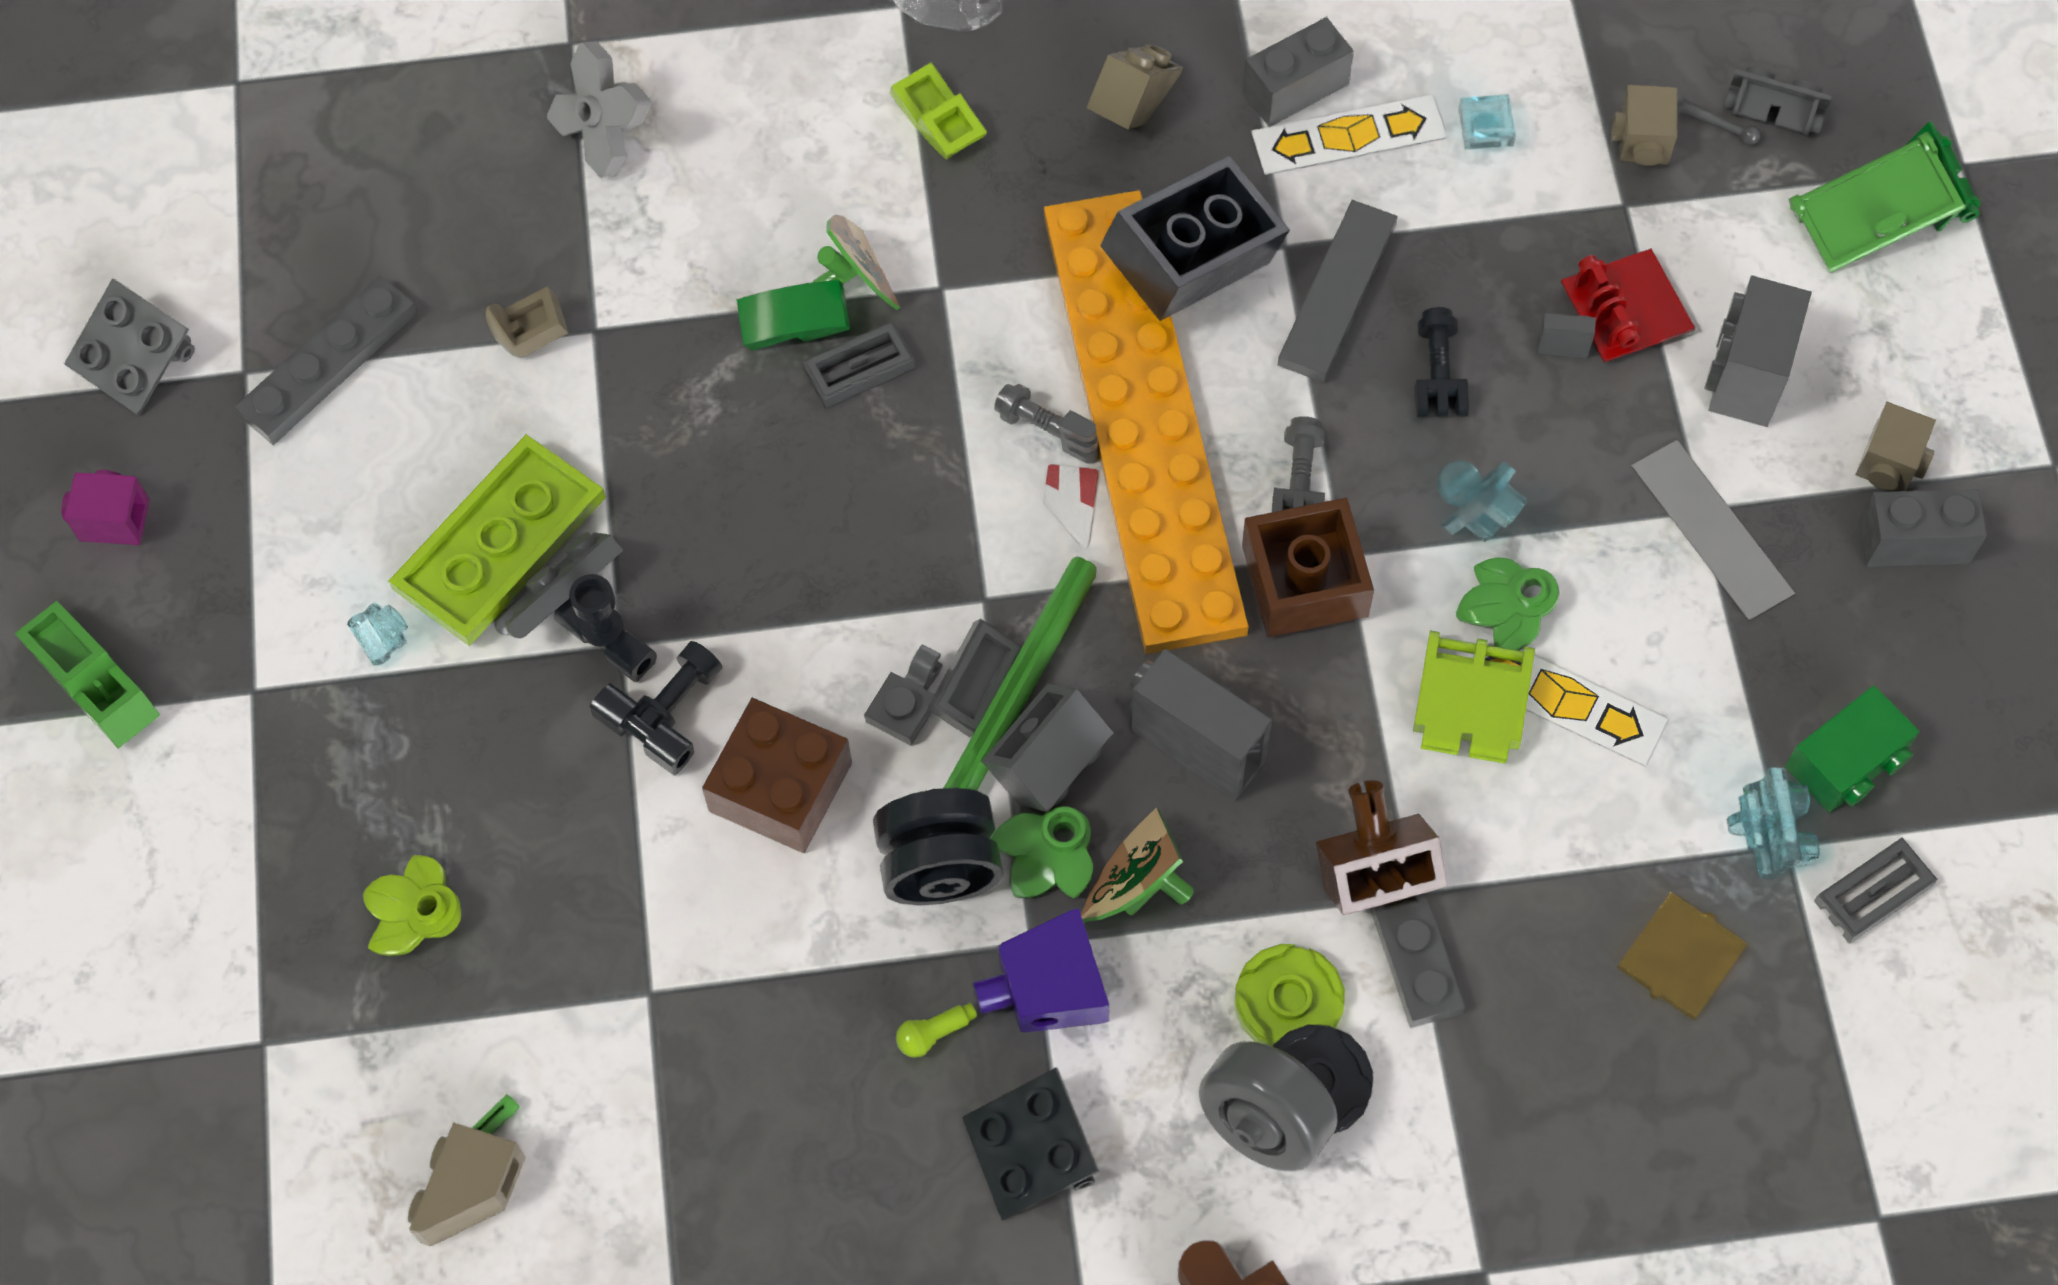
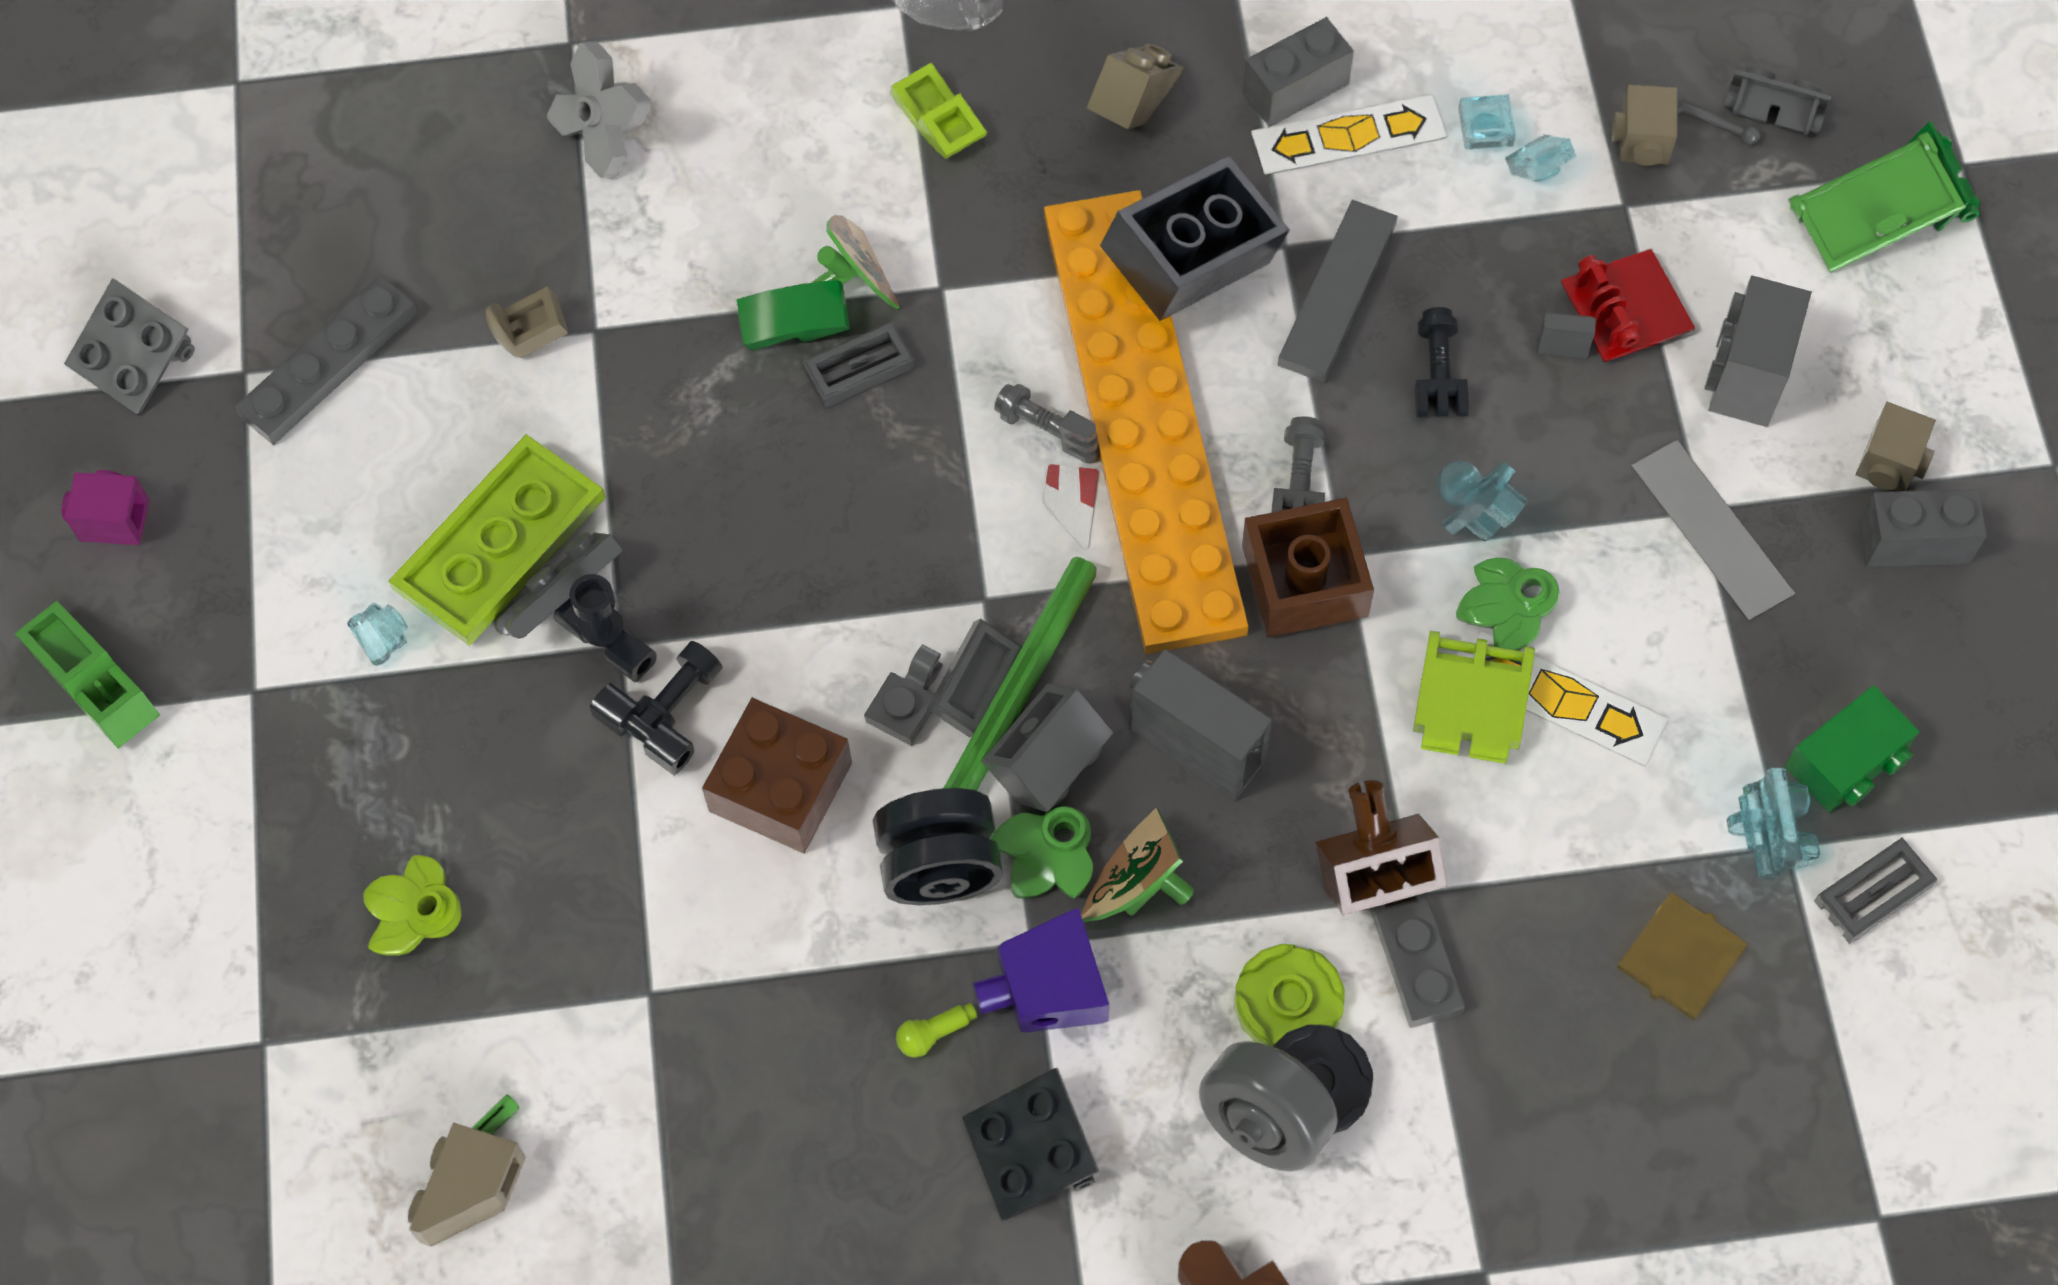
none -> clear light blue plate [1505,134,1576,181]

